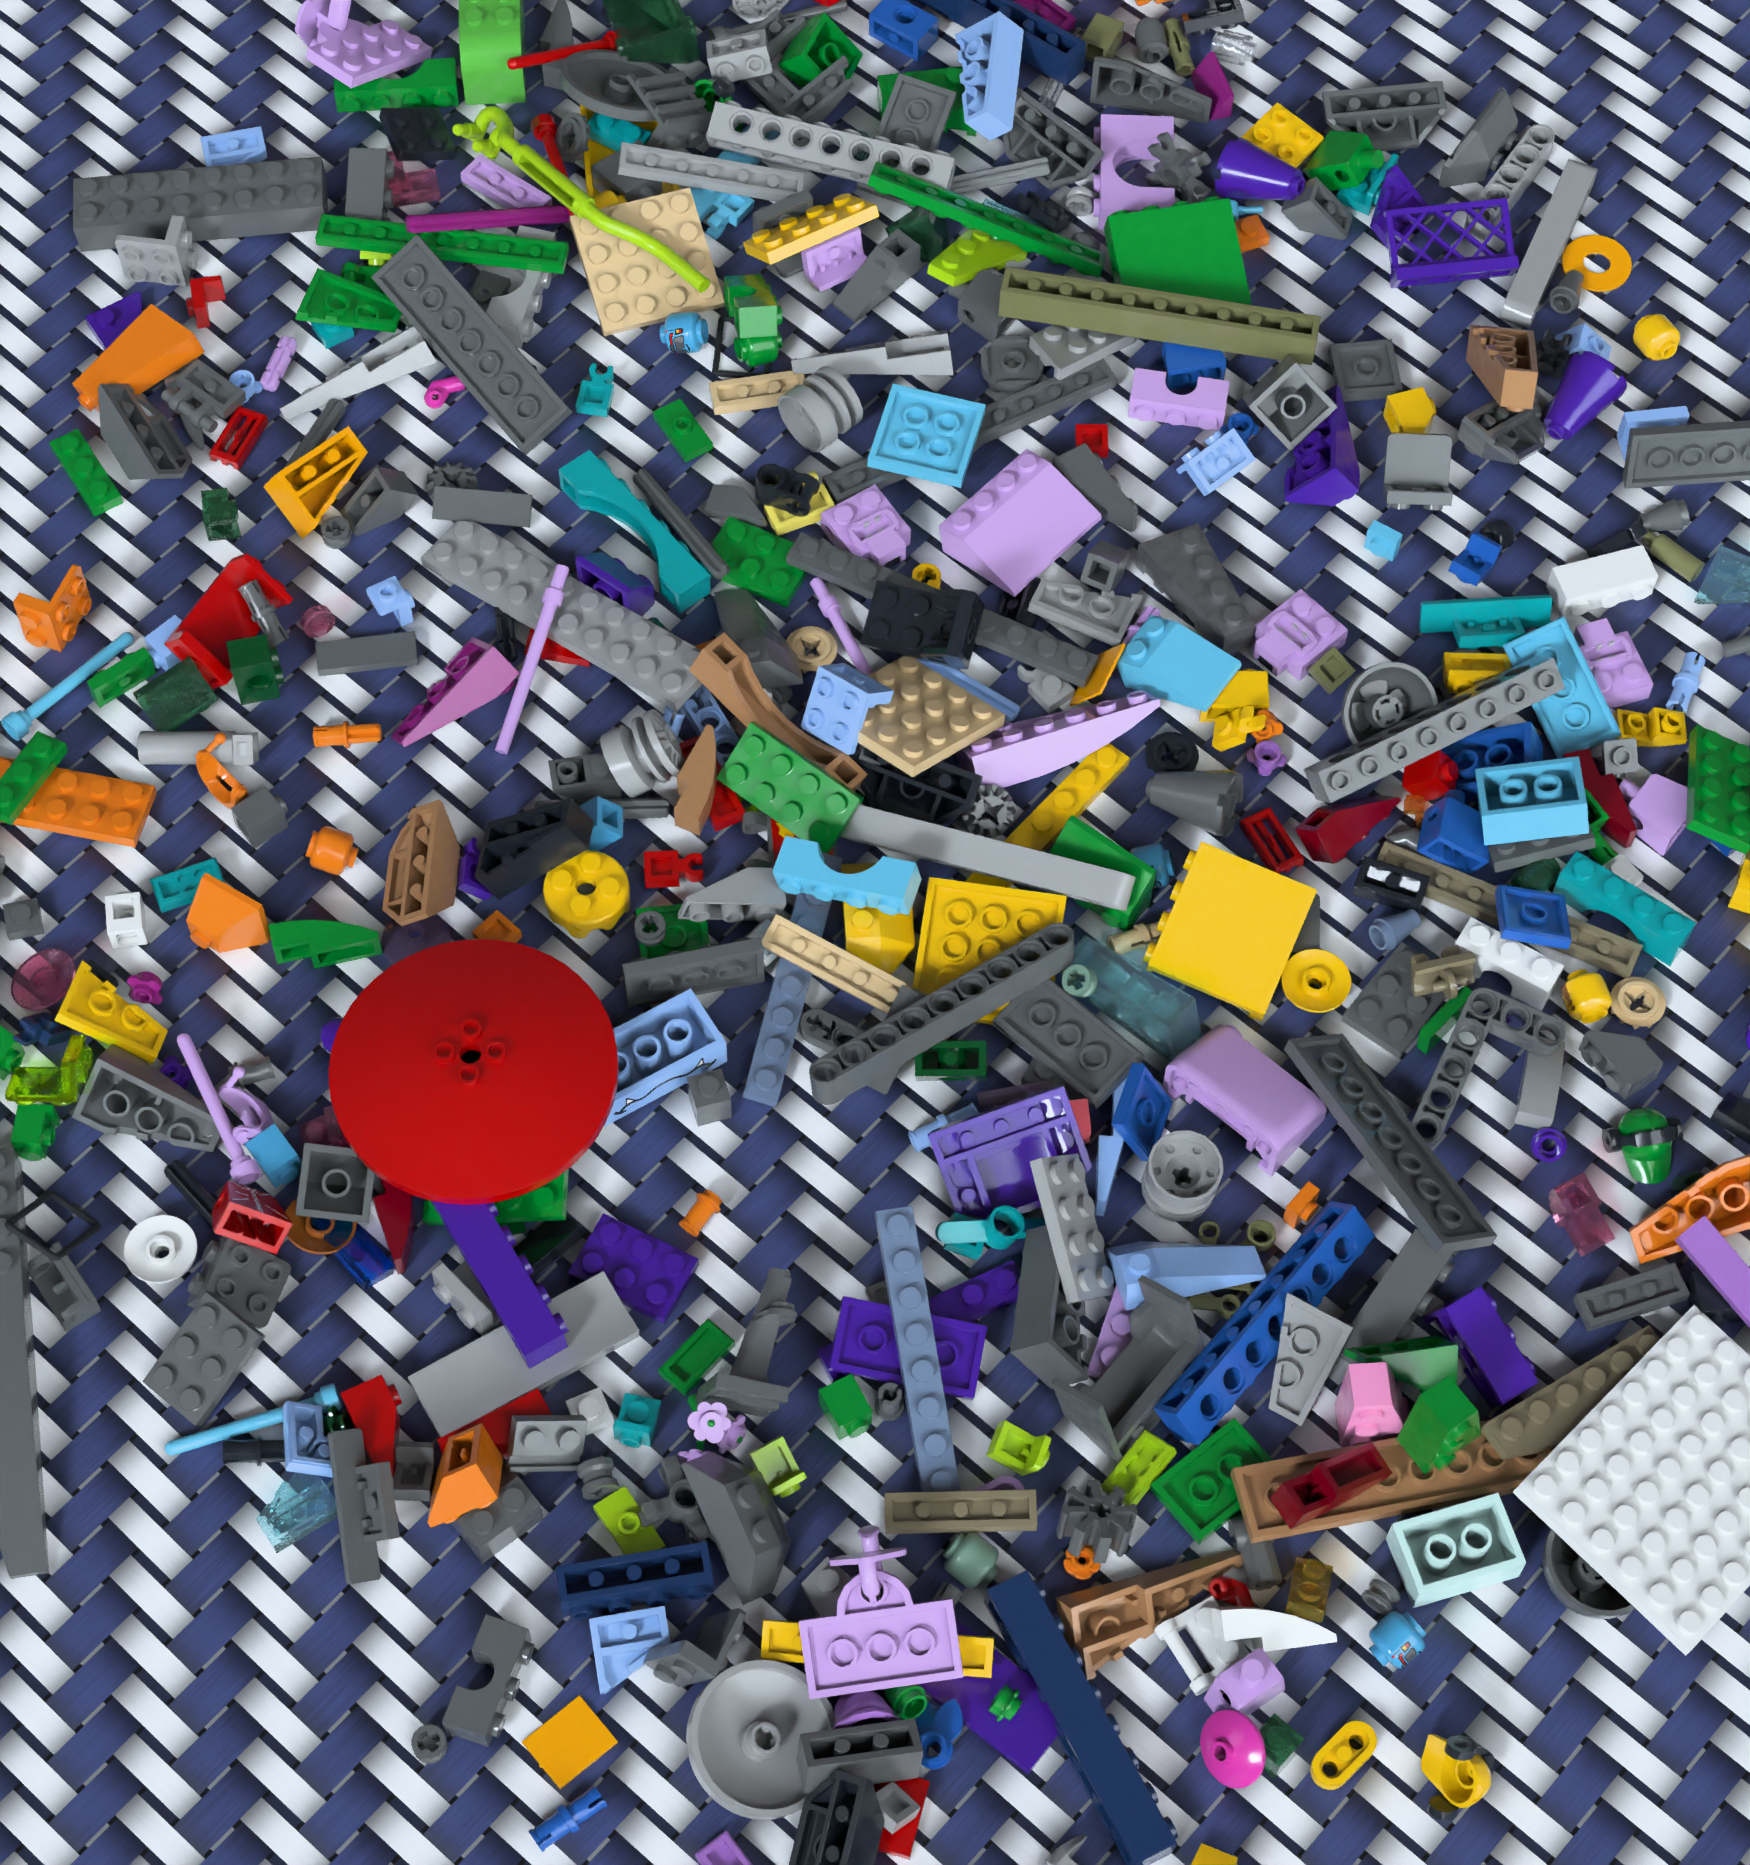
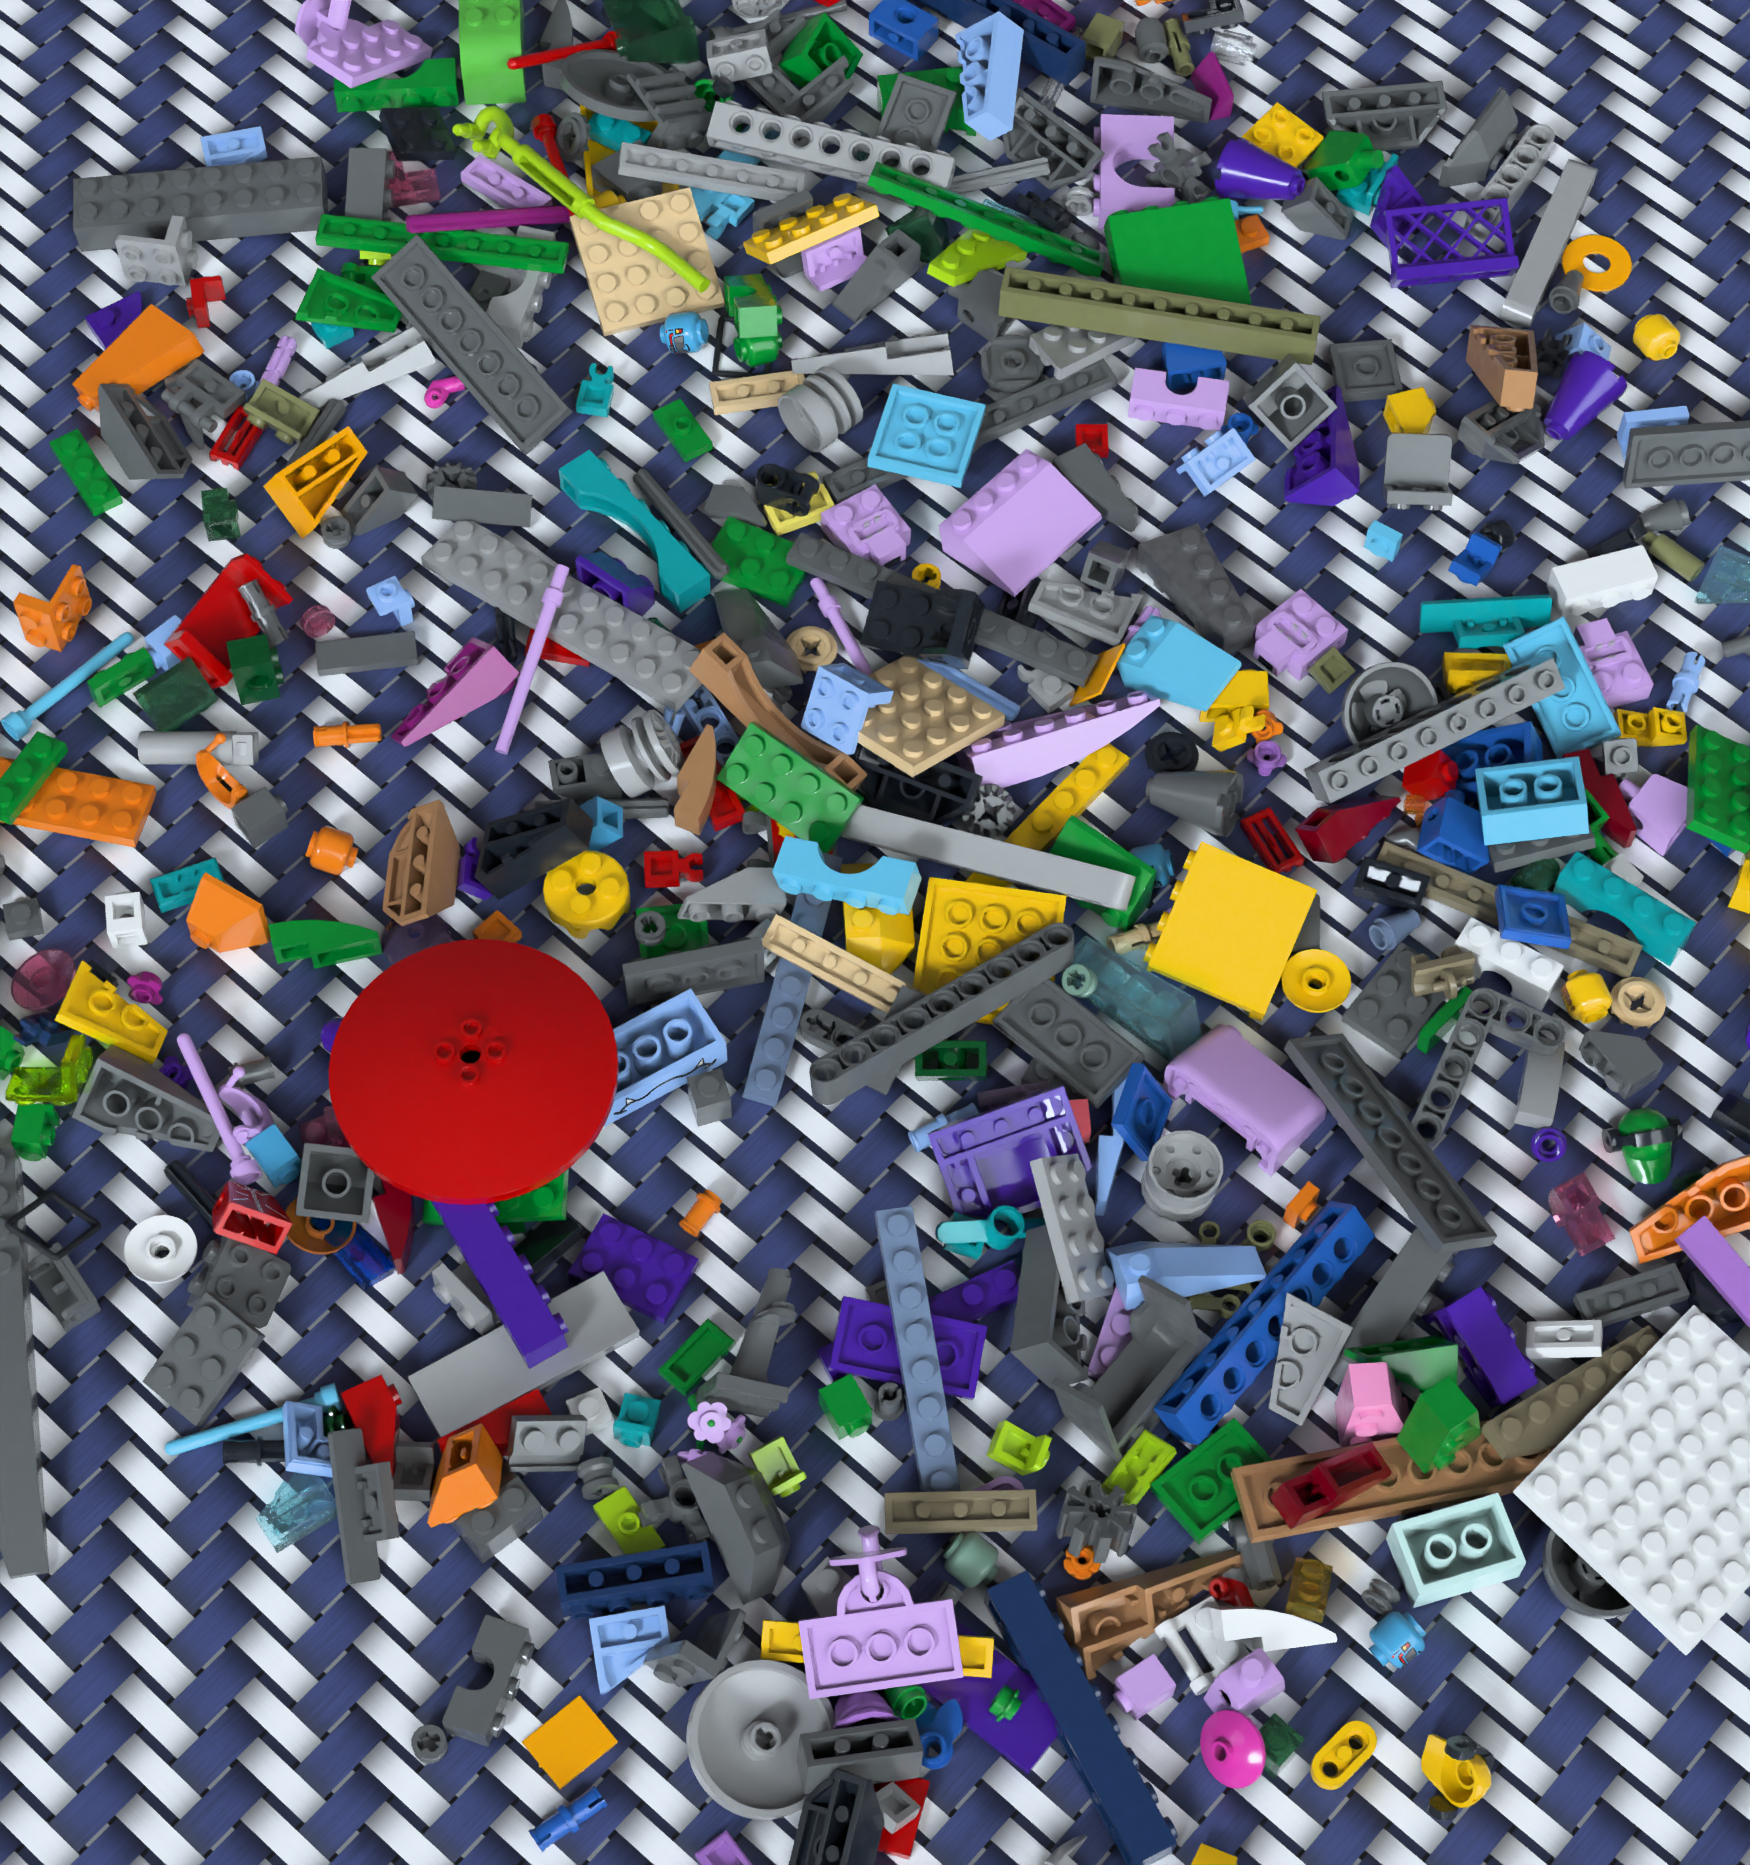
none -> olive bracket [243,378,320,445]
none -> lavender brick [1113,1654,1176,1721]
none -> white plate [1526,1320,1603,1358]

